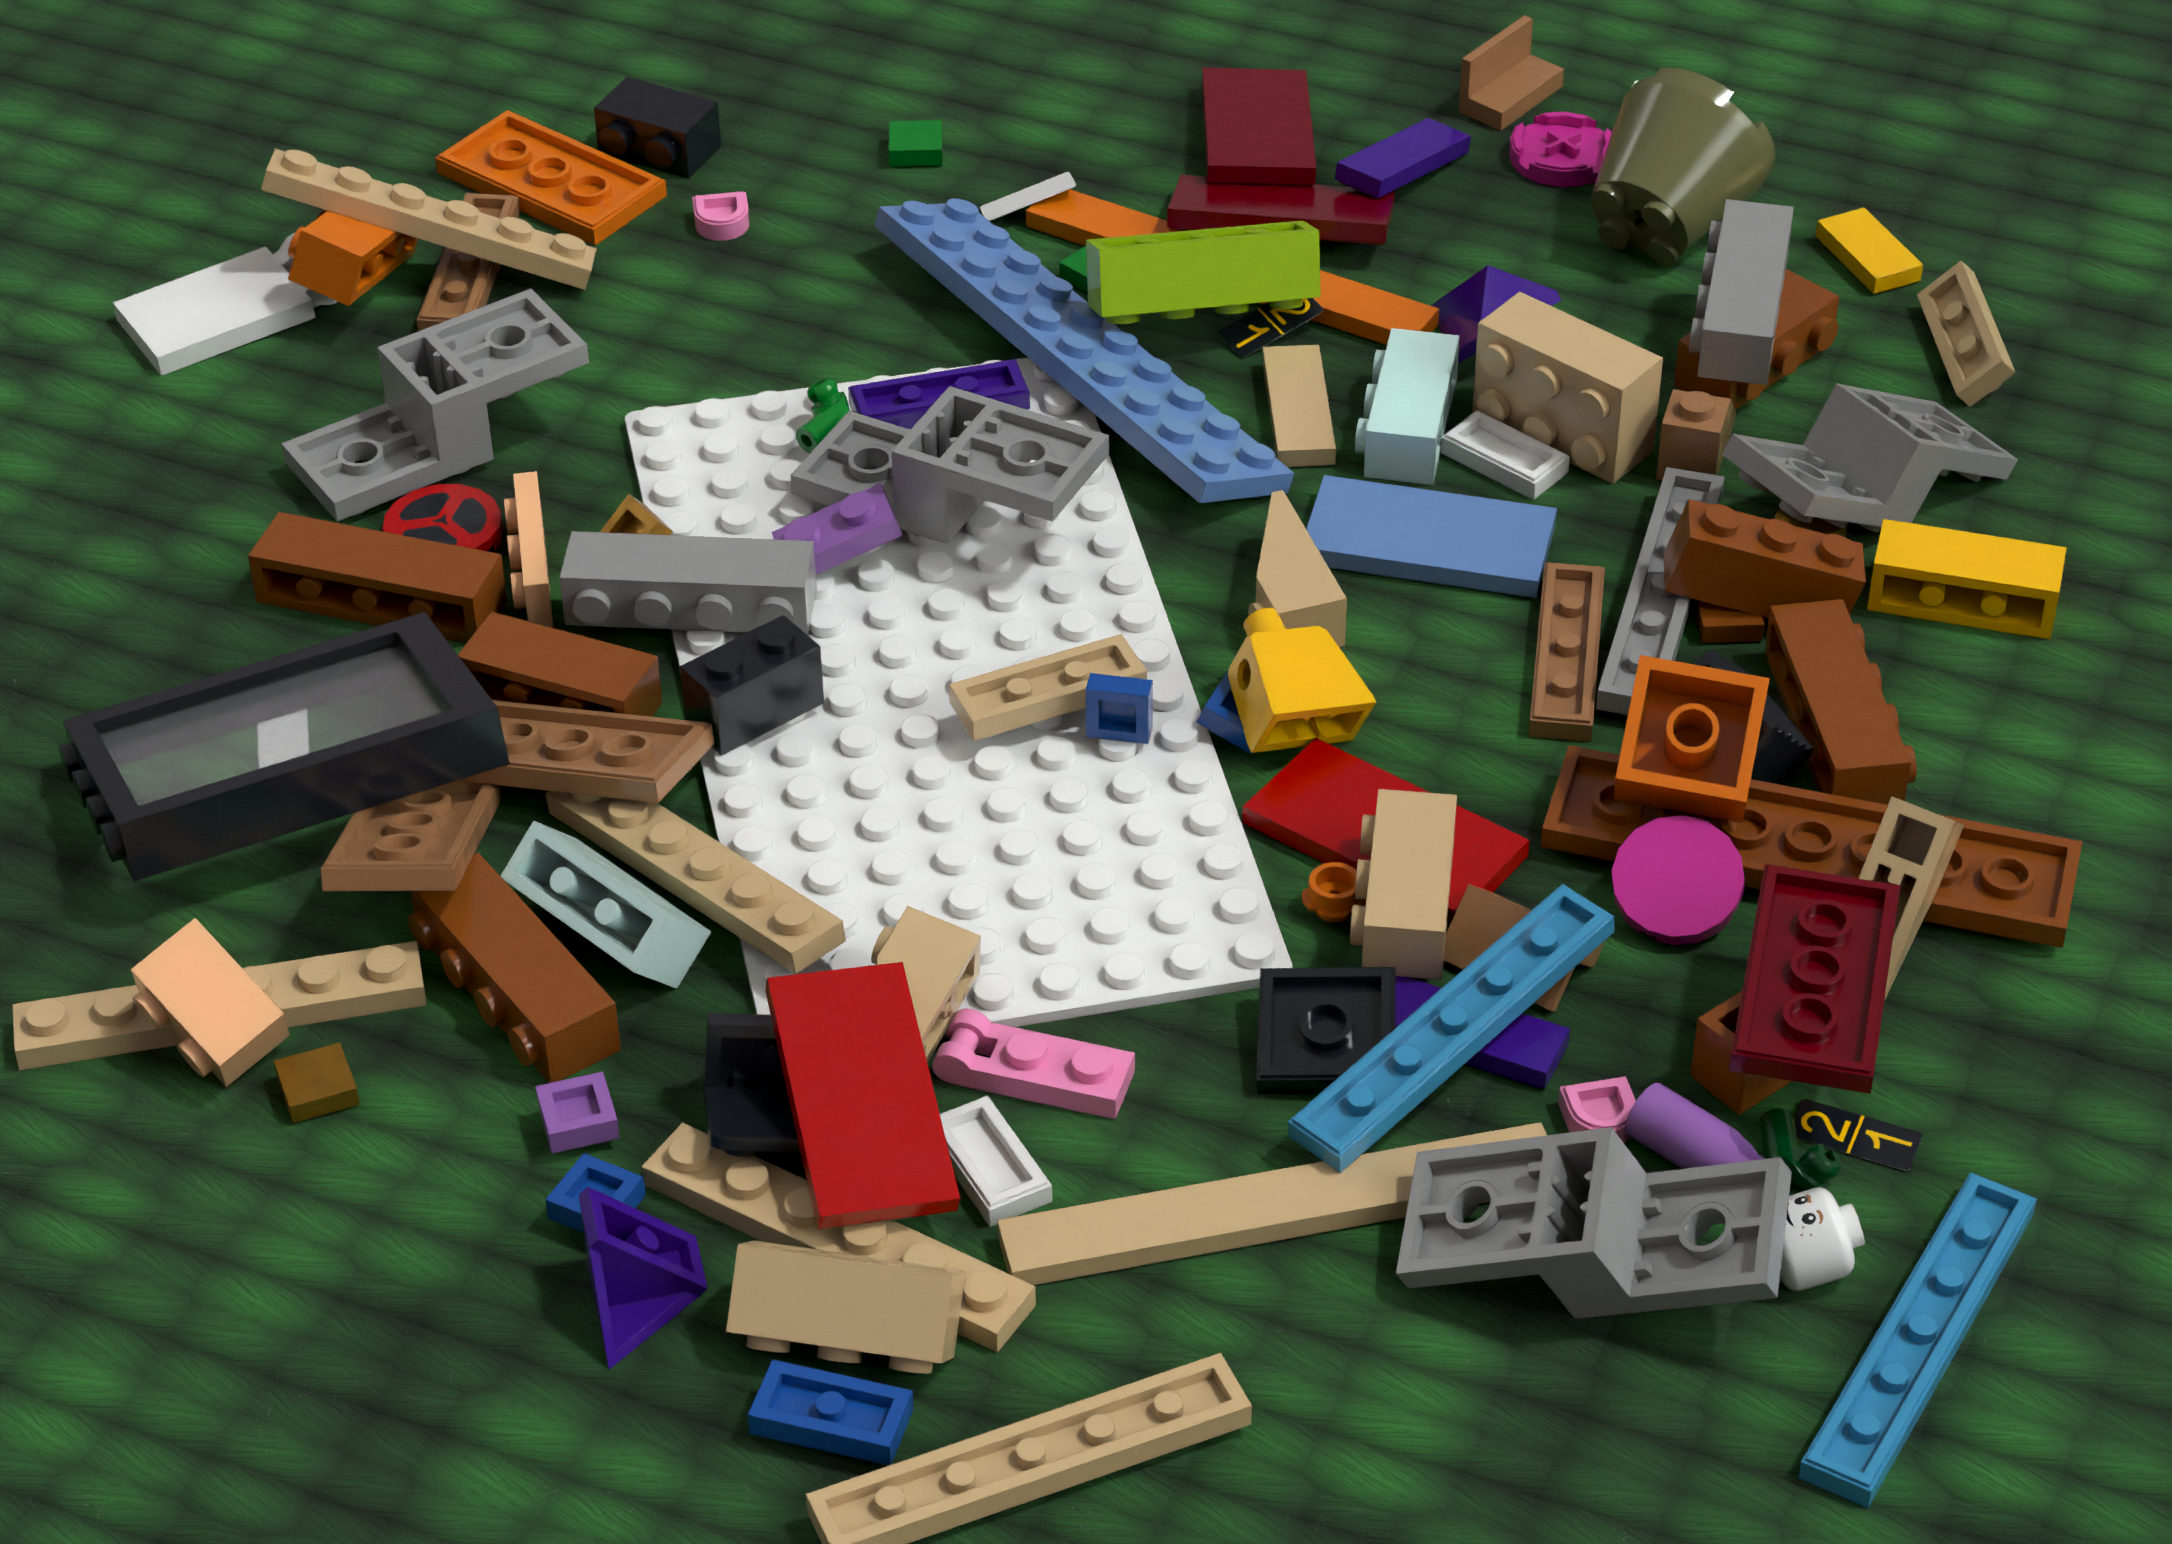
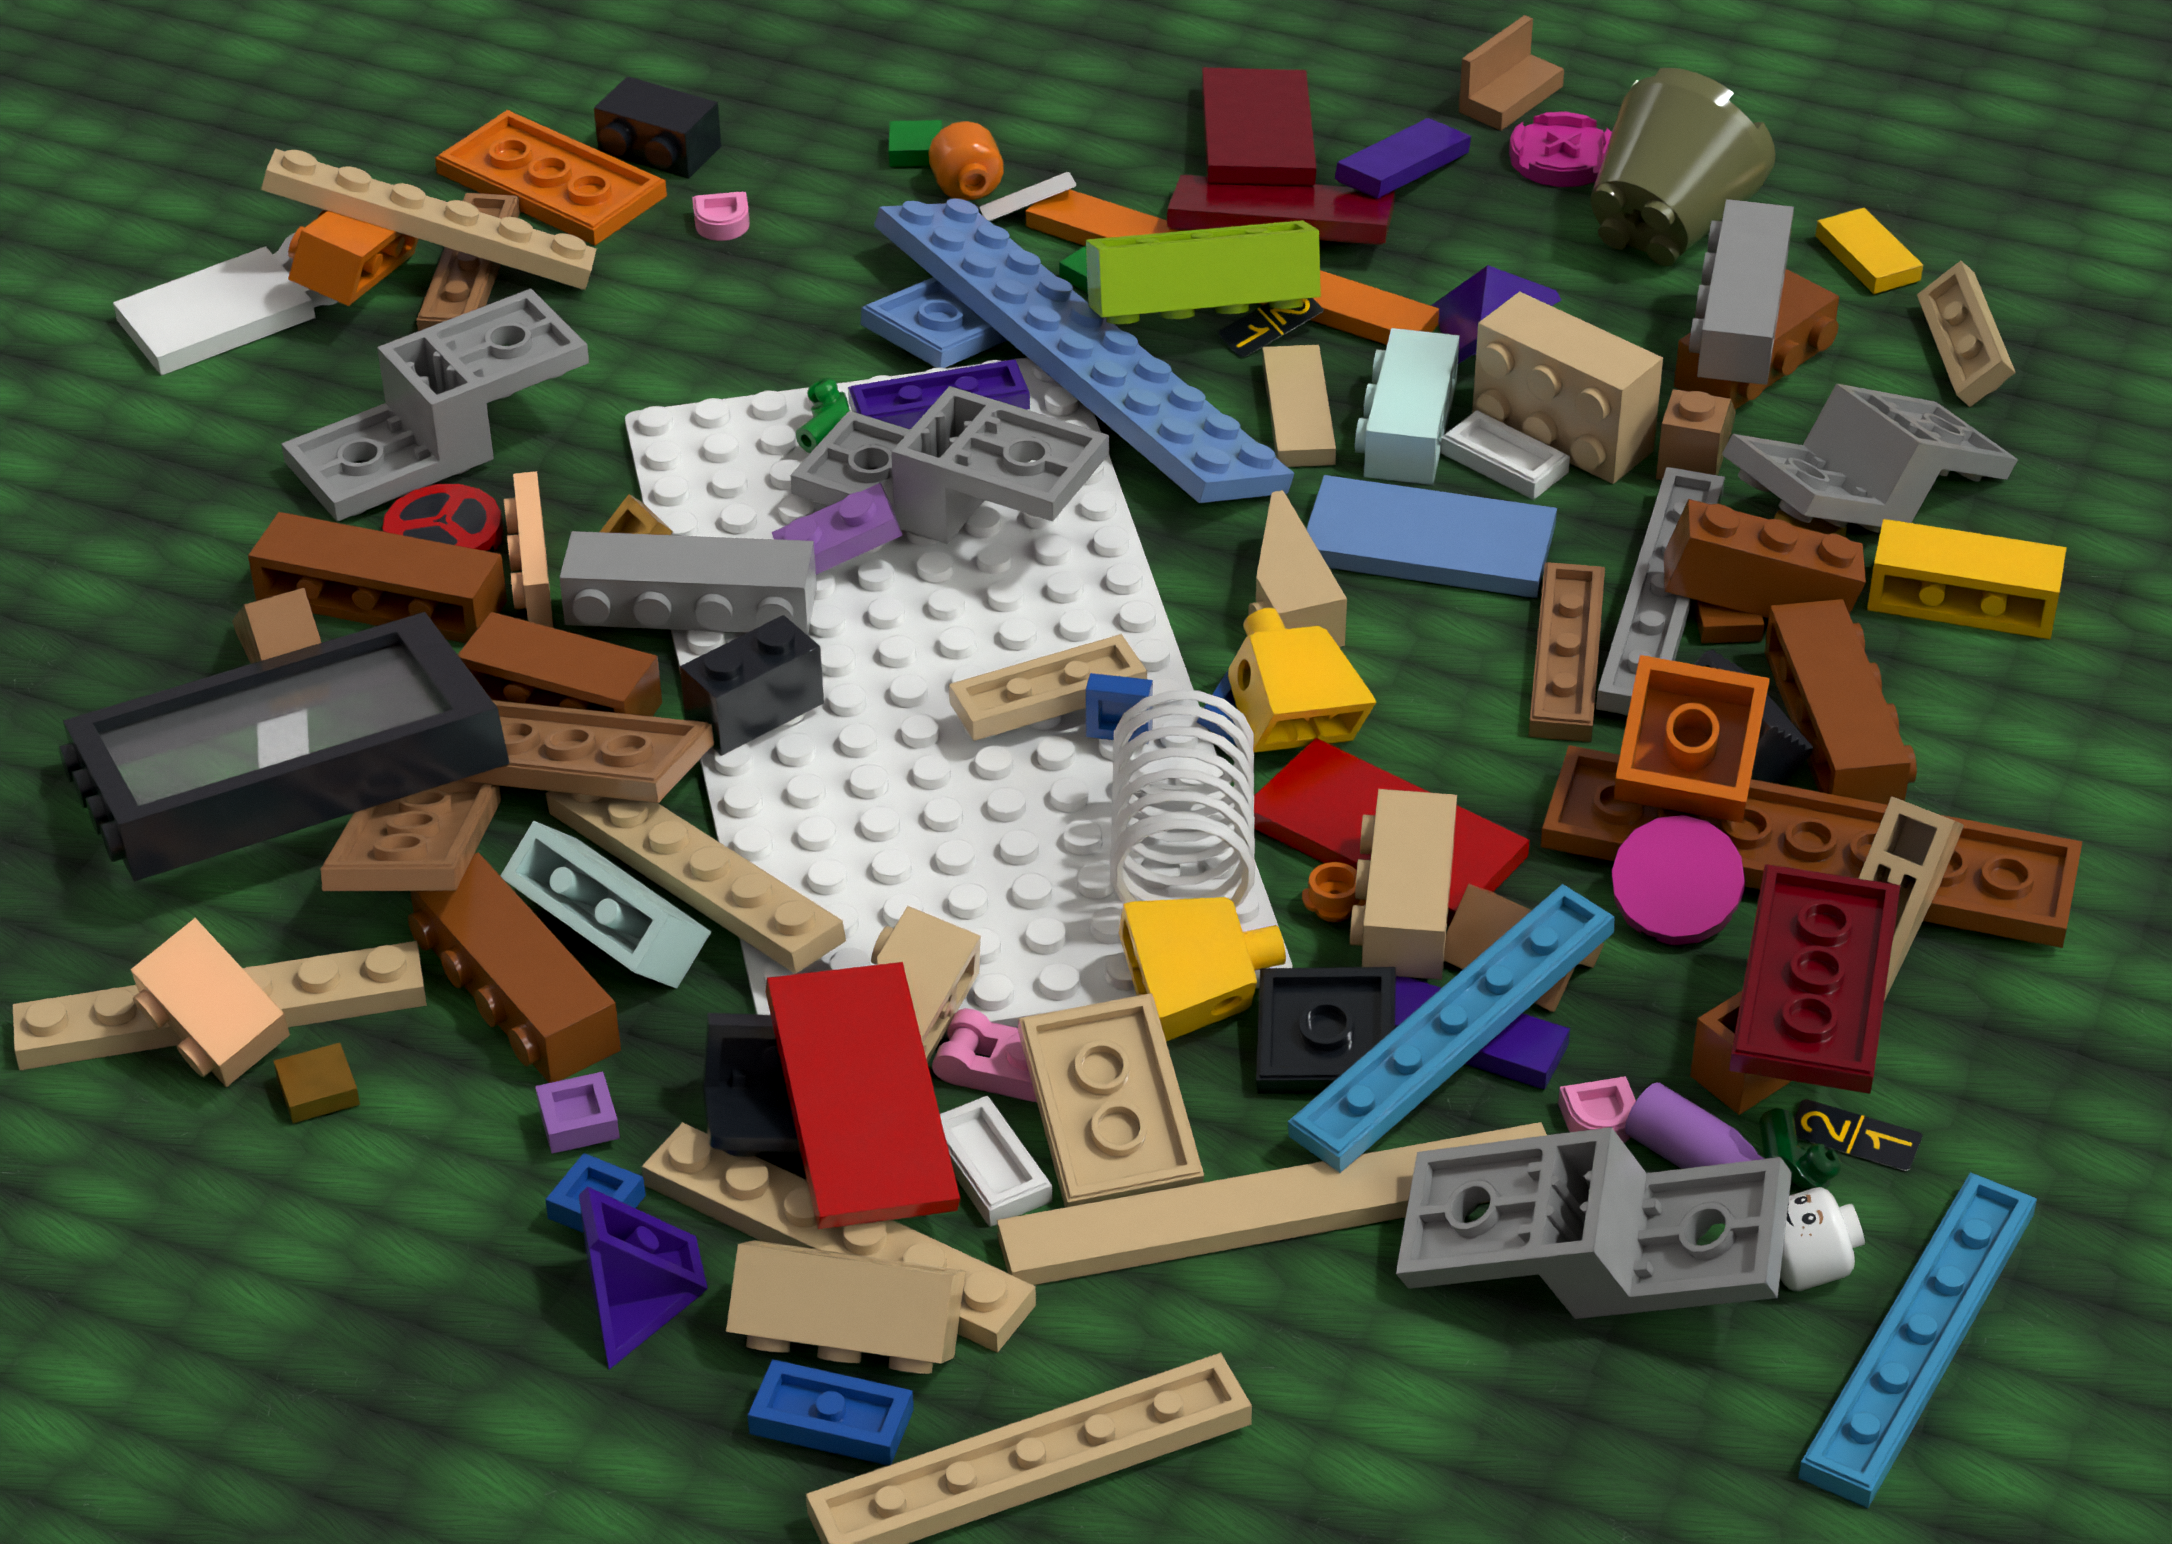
none -> medium nougat slope [232,588,322,664]
none -> medium blue tile [860,277,1008,368]
none -> orange head [929,121,1004,201]
none -> tan tile [1018,993,1204,1208]
none -> white piece [1110,690,1255,908]
none -> yellow torso [1118,897,1286,1042]

